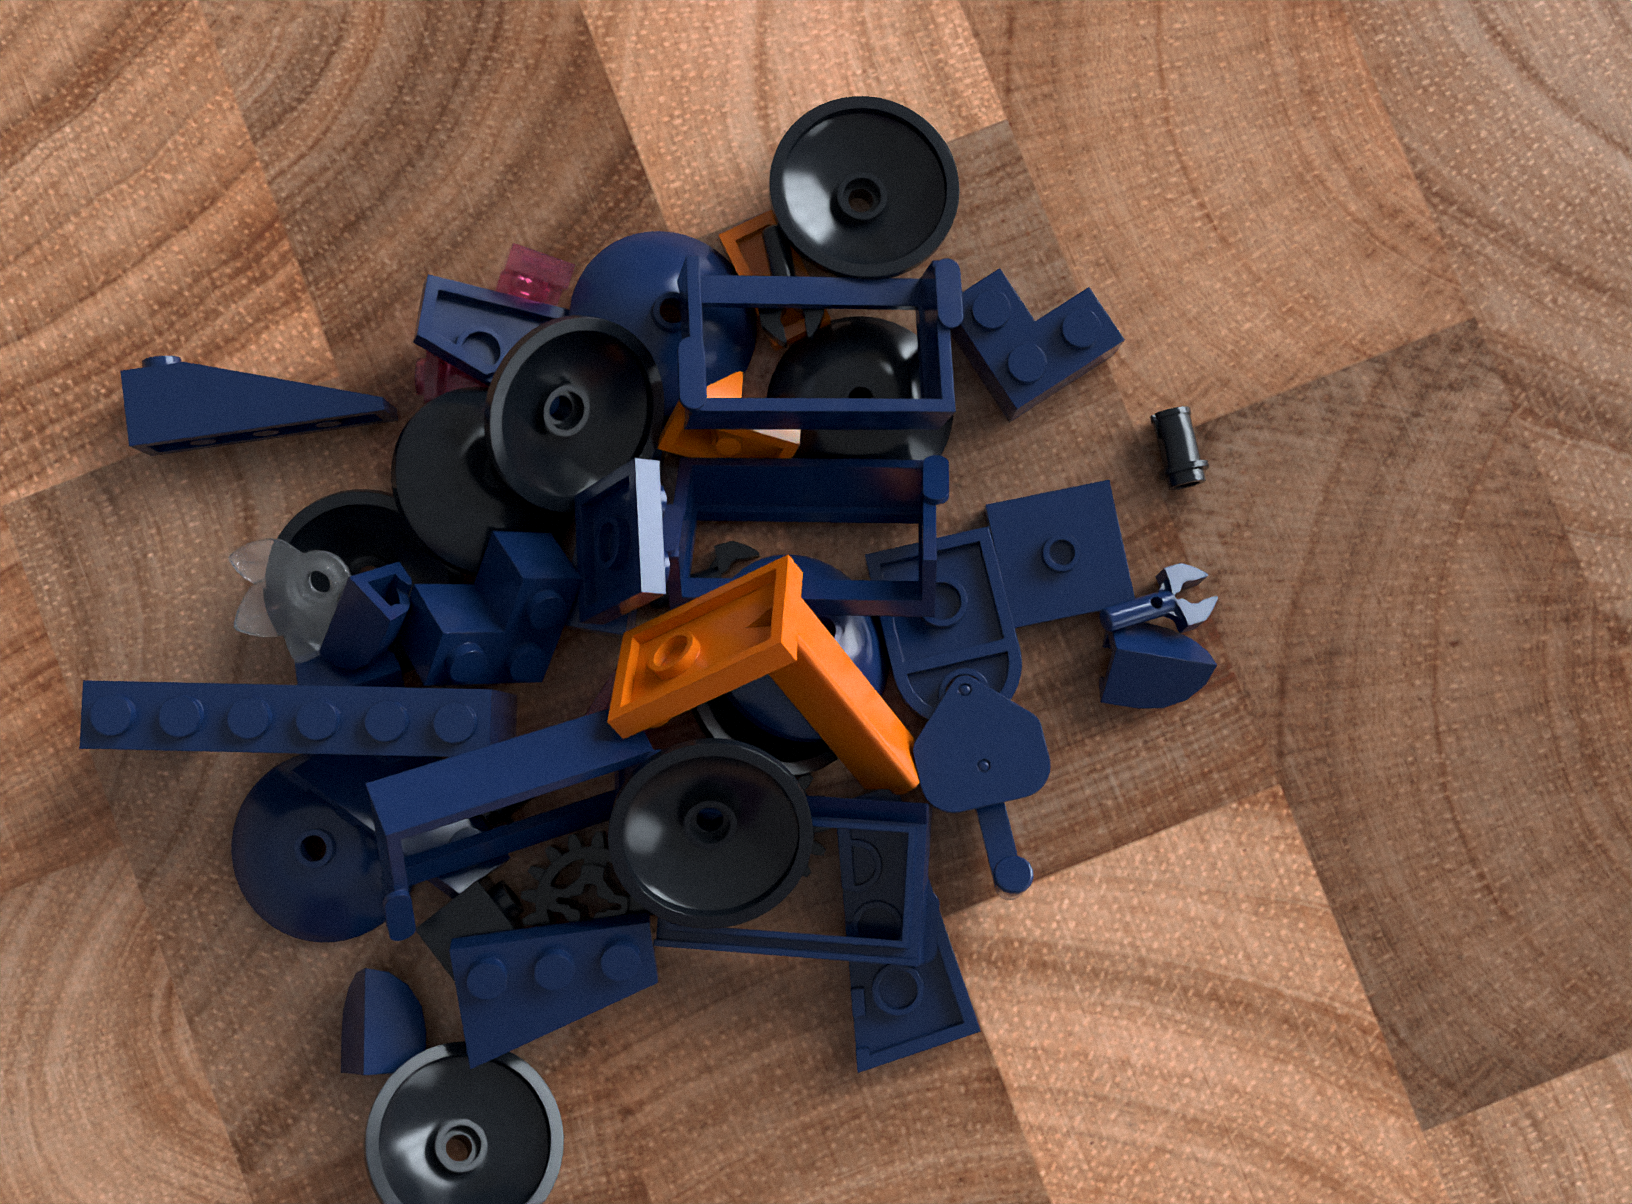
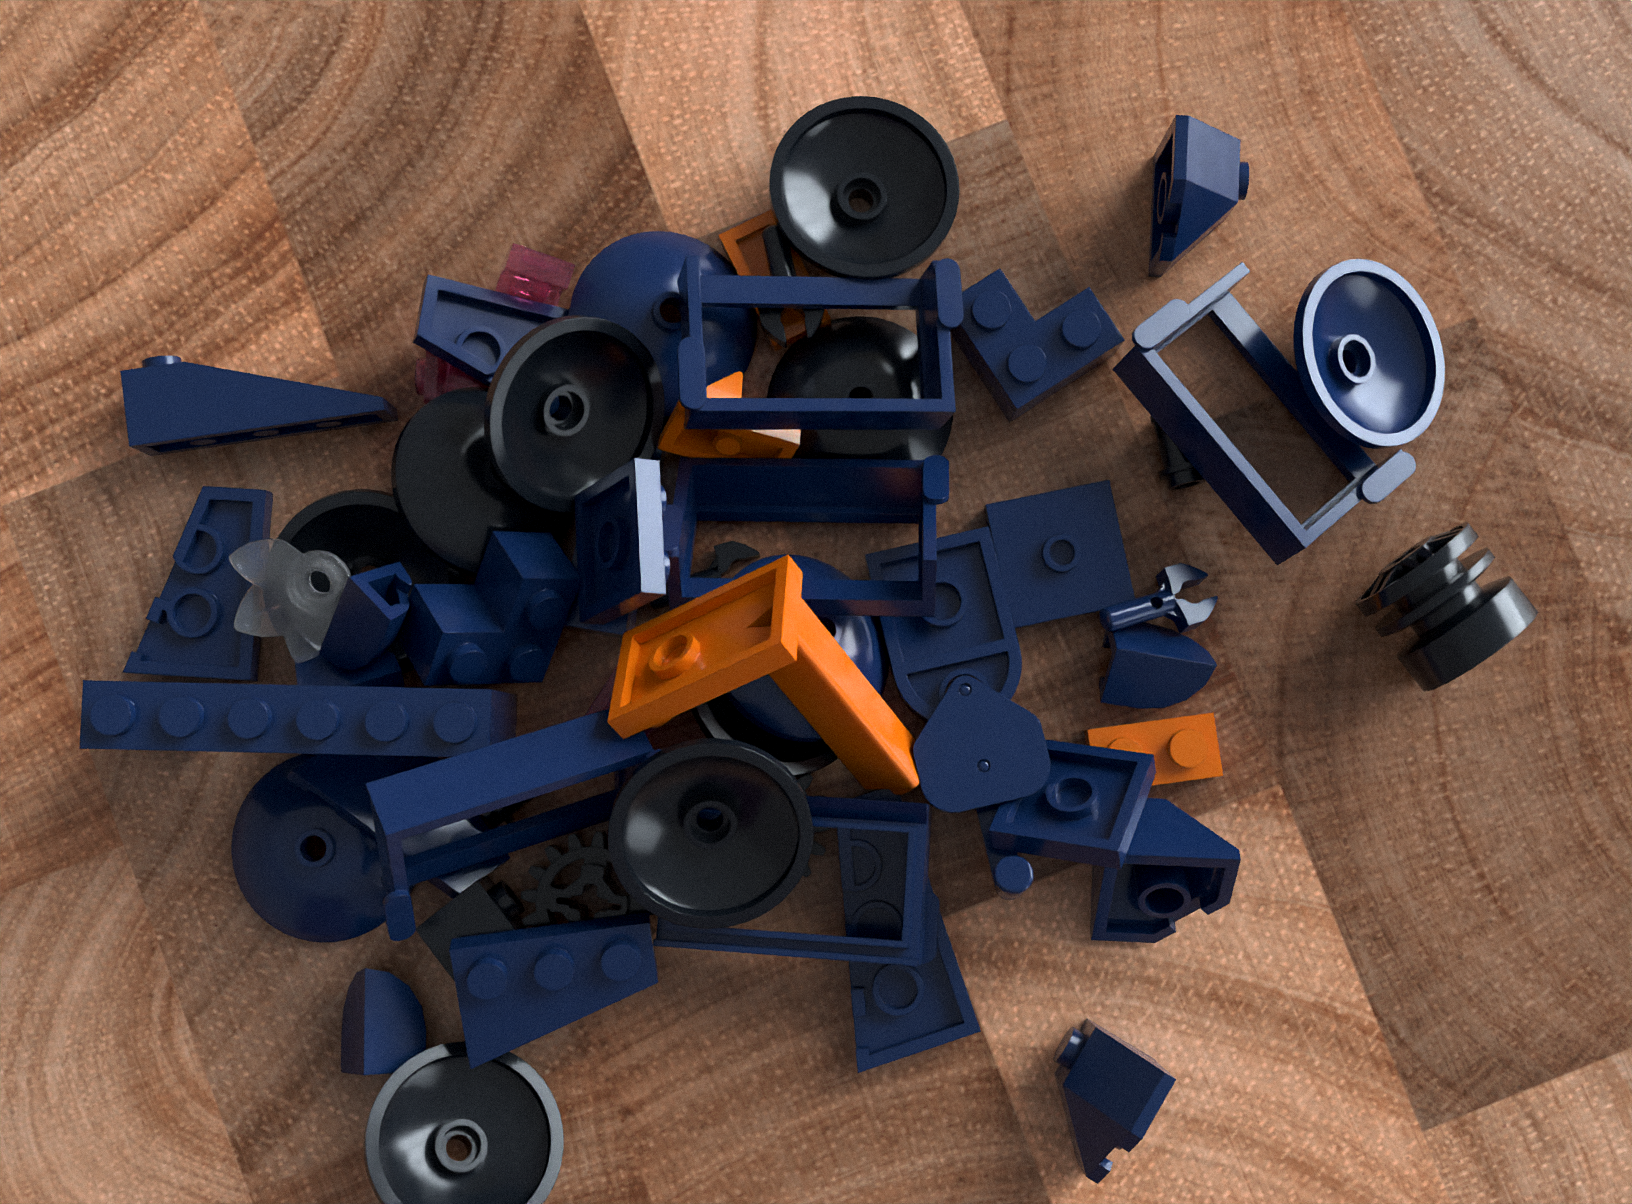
none -> dark blue wing [123,486,273,681]
none -> dark blue plate [989,739,1156,870]
none -> dark blue slope [1053,1018,1176,1184]
none -> orange plate [1084,712,1223,786]
none -> dark blue slope [1090,798,1241,943]
none -> dark blue piece [1112,262,1416,565]
none -> dark blue slope [1148,115,1249,277]
none -> dark blue dish [1293,259,1445,449]
none -> black wheel [1355,522,1539,692]

